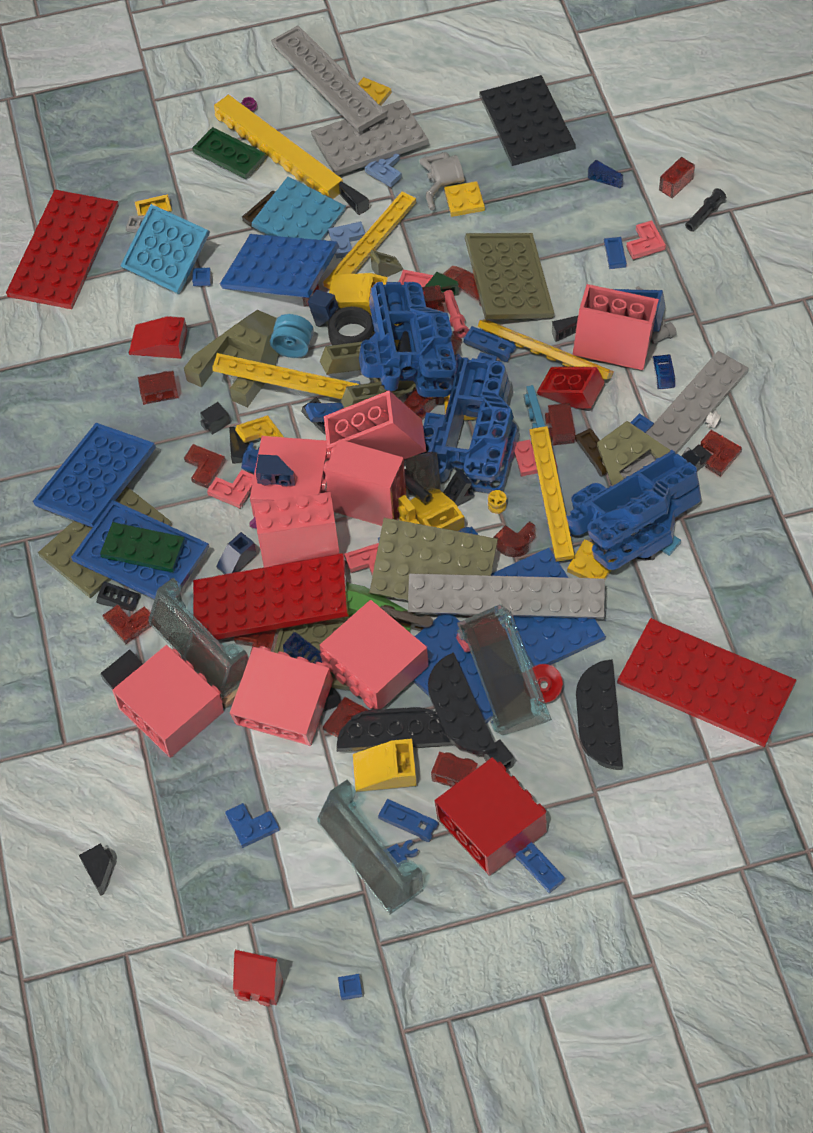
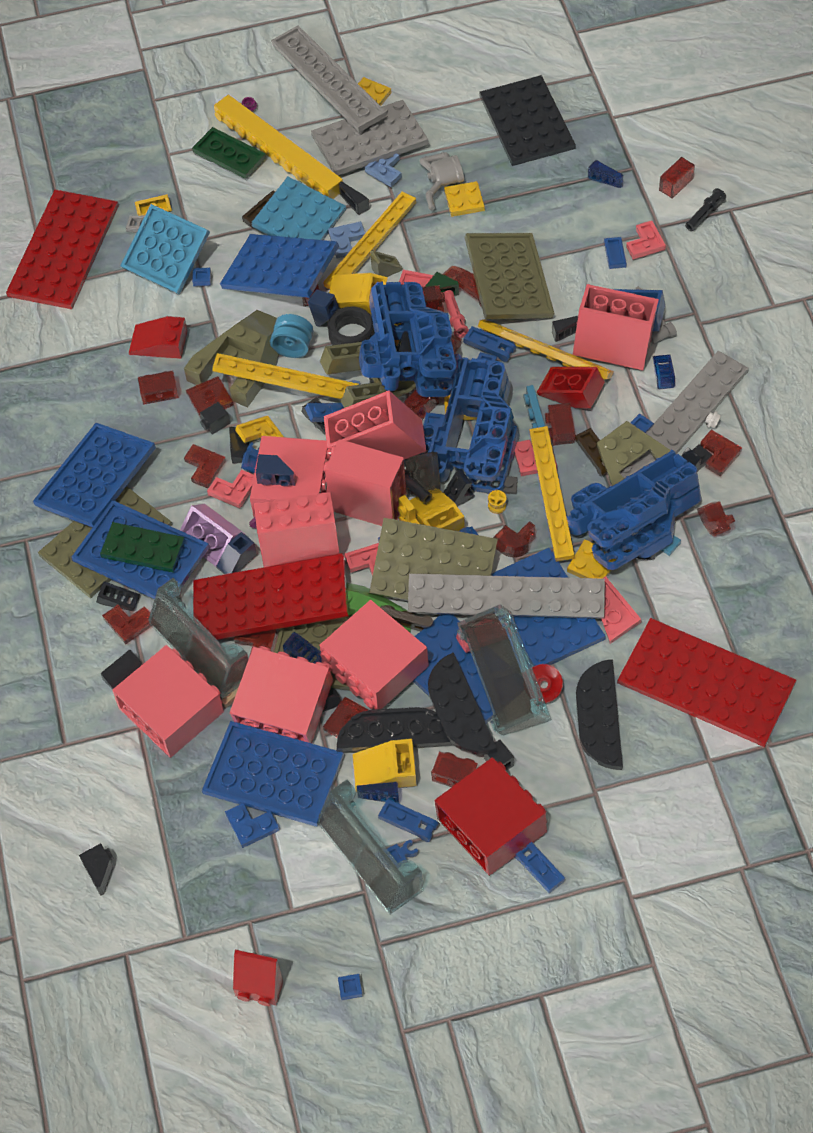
none -> lavender slope [180,504,245,566]
none -> clear red plate [186,376,234,419]
none -> blue plate [202,721,344,827]
none -> clear blue slope [356,782,399,803]
none -> dark grey plate [498,476,517,494]
none -> coral wing [601,576,641,644]
none -> clear red brick [697,501,735,536]

